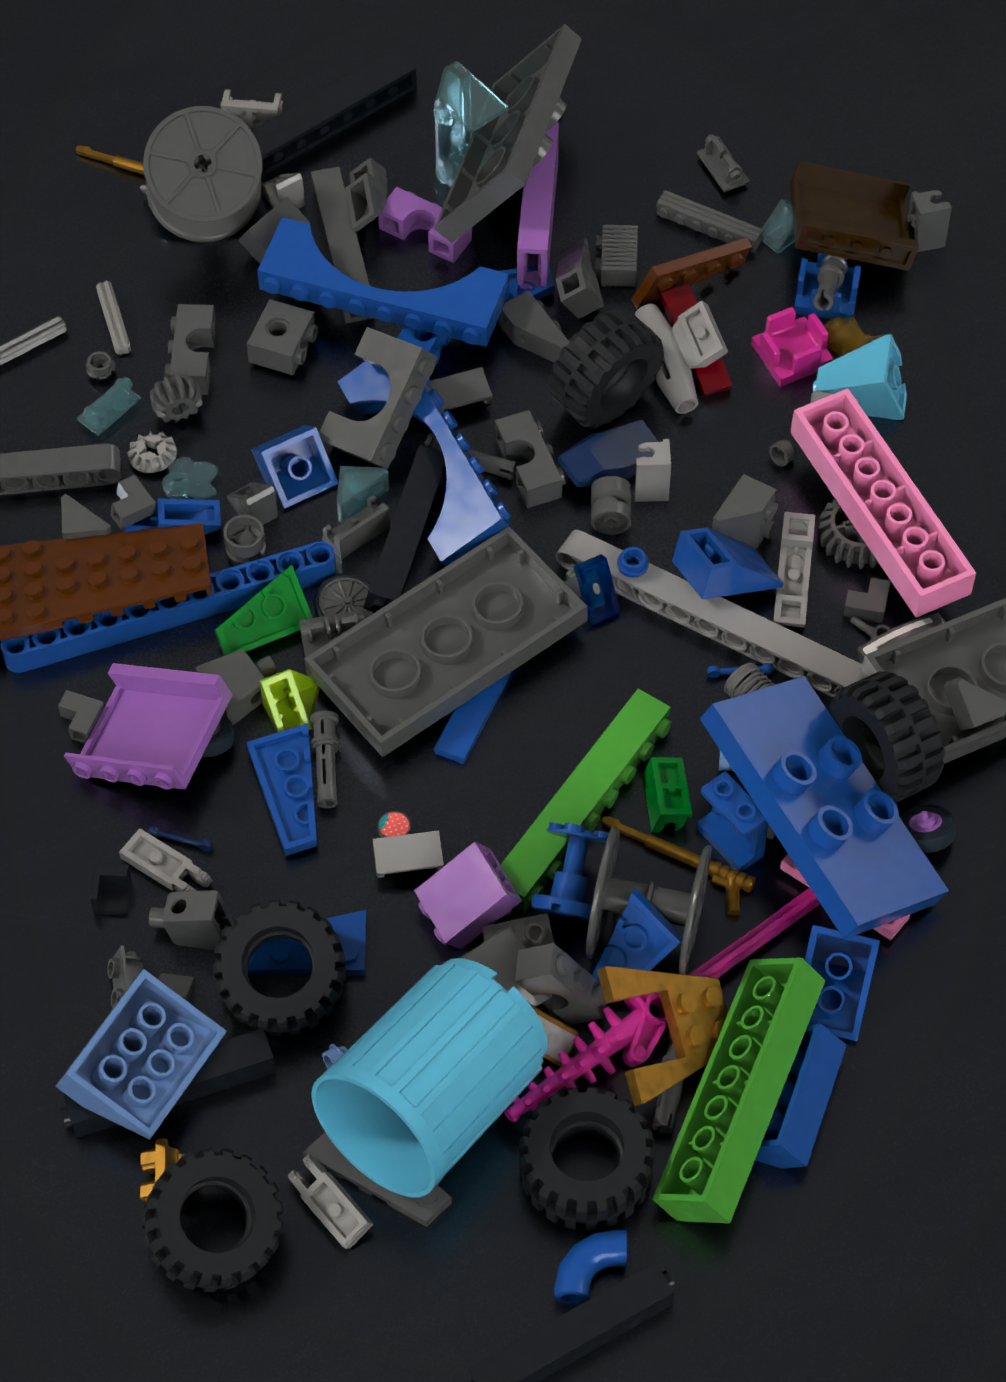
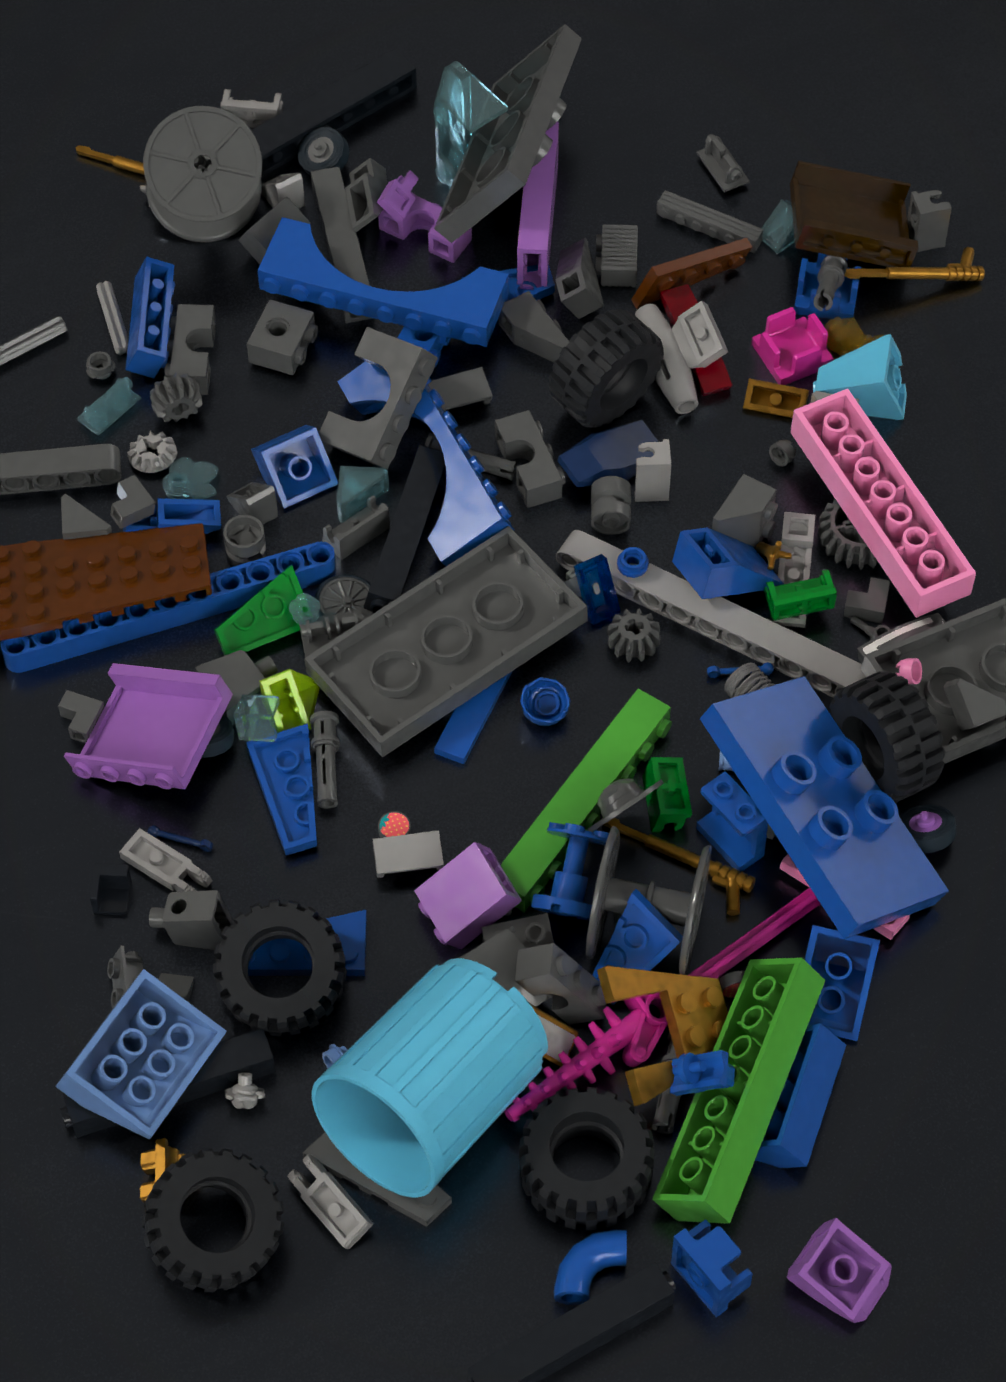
none -> blue brick [126,256,175,378]
none -> light grey plant [224,1072,265,1109]
none -> clear light blue panel [234,694,280,742]
none -> clear light blue plate [289,593,320,624]
none -> black wheel [298,127,350,175]
none -> medium lavender plate [377,170,419,222]
none -> blue hair [520,677,570,726]
none -> dark grey hat [587,779,664,832]
none -> dark grey gear [607,608,661,663]
none -> blue hips [670,1050,735,1096]
none -> blue panel [671,1219,753,1318]
none -> dark grey tile [719,971,745,998]
none -> pearl gold slope [743,378,809,418]
none -> pearl gold bar [756,541,792,570]
none -> green hinge [764,569,837,621]
none -> medium lavender slope [787,1218,892,1323]
none -> pearl gold piece [845,247,985,281]
none -> bright pink hinge [895,658,922,684]

